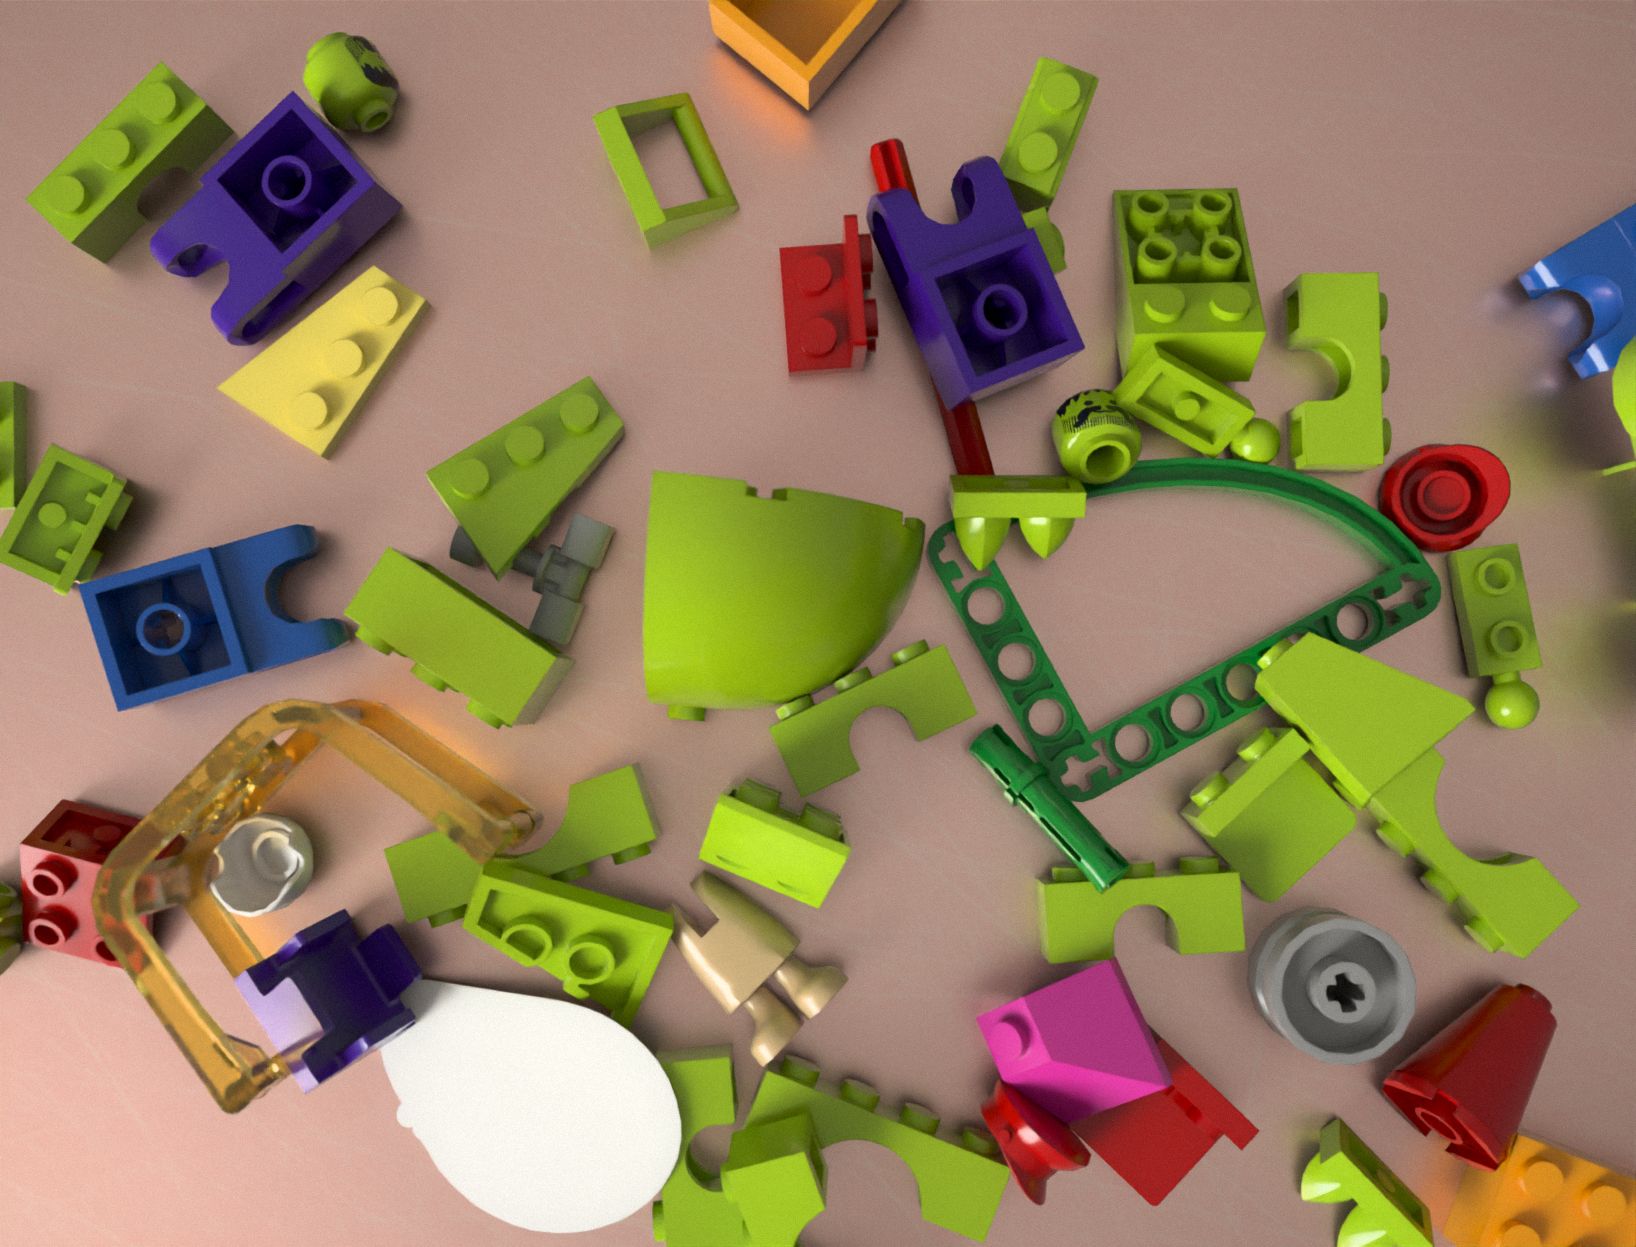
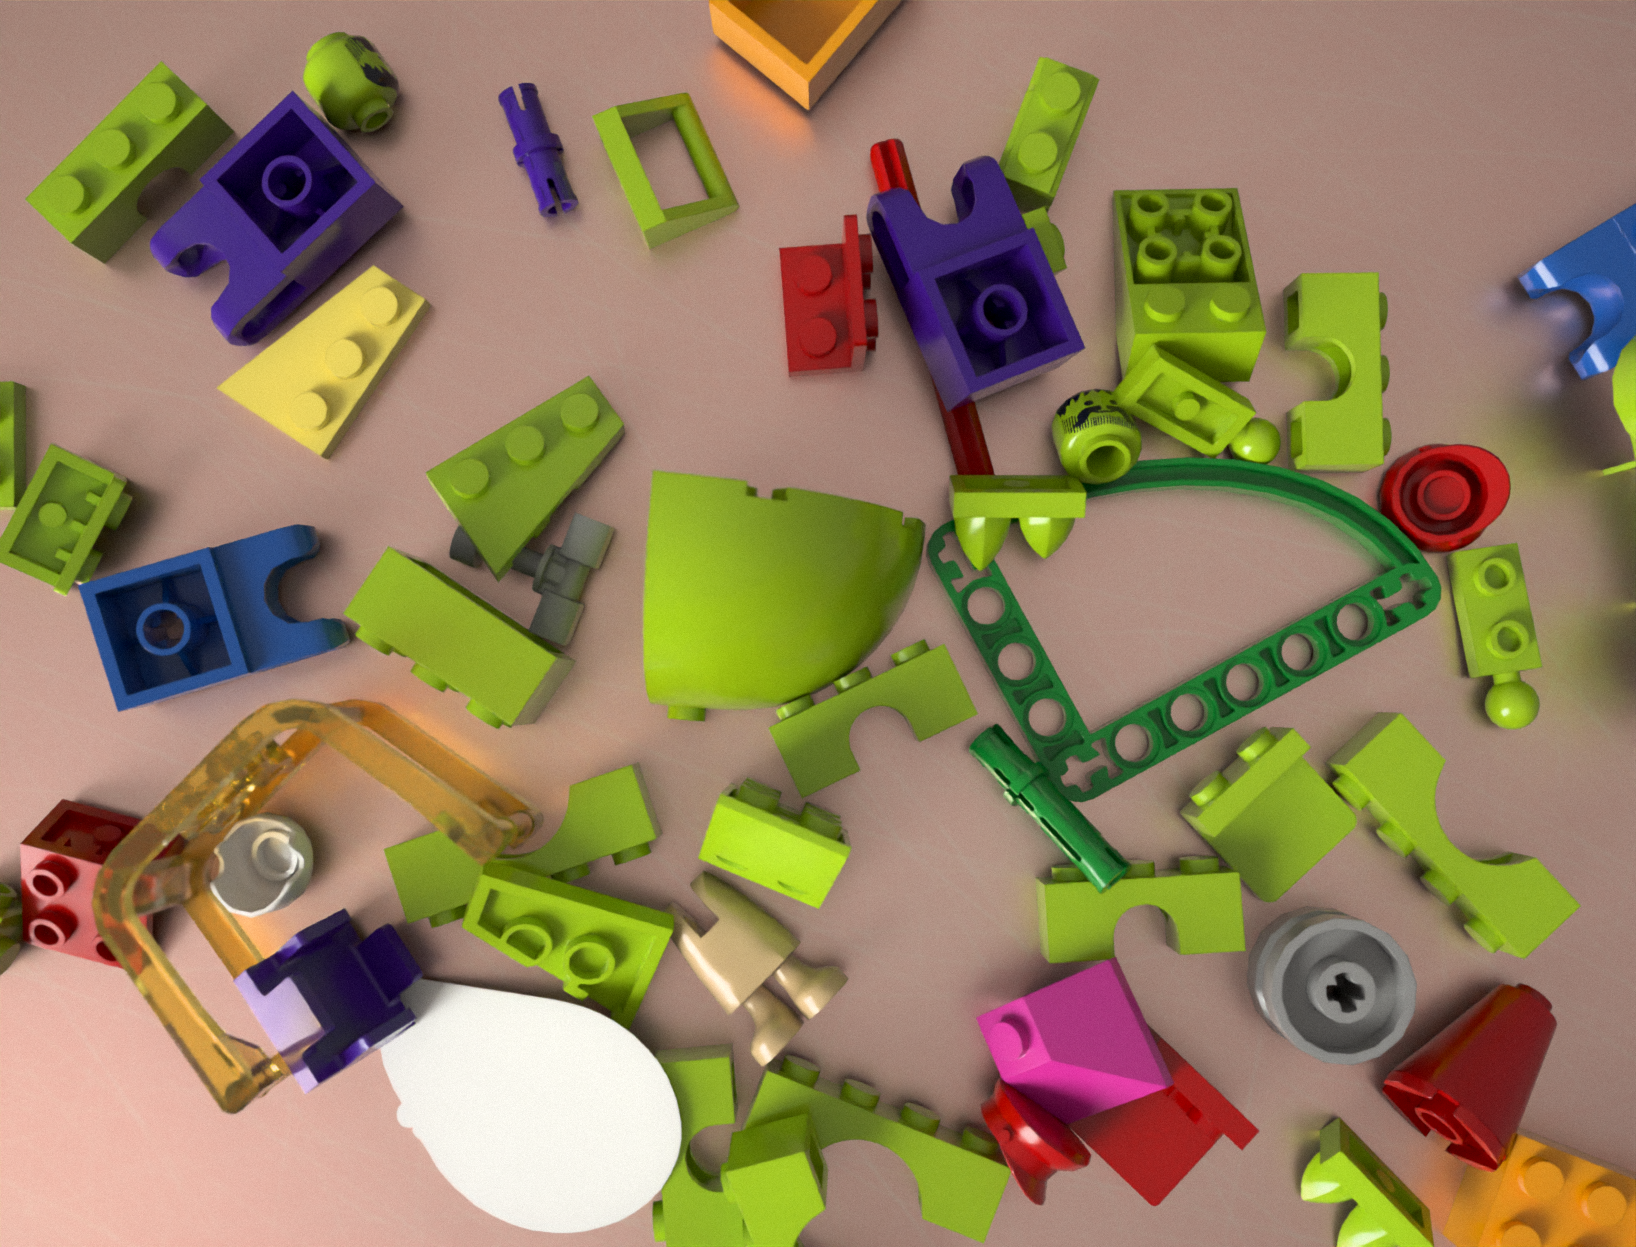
lime slope [1254,632,1476,805] -> none
none -> dark purple pin [498,83,579,217]

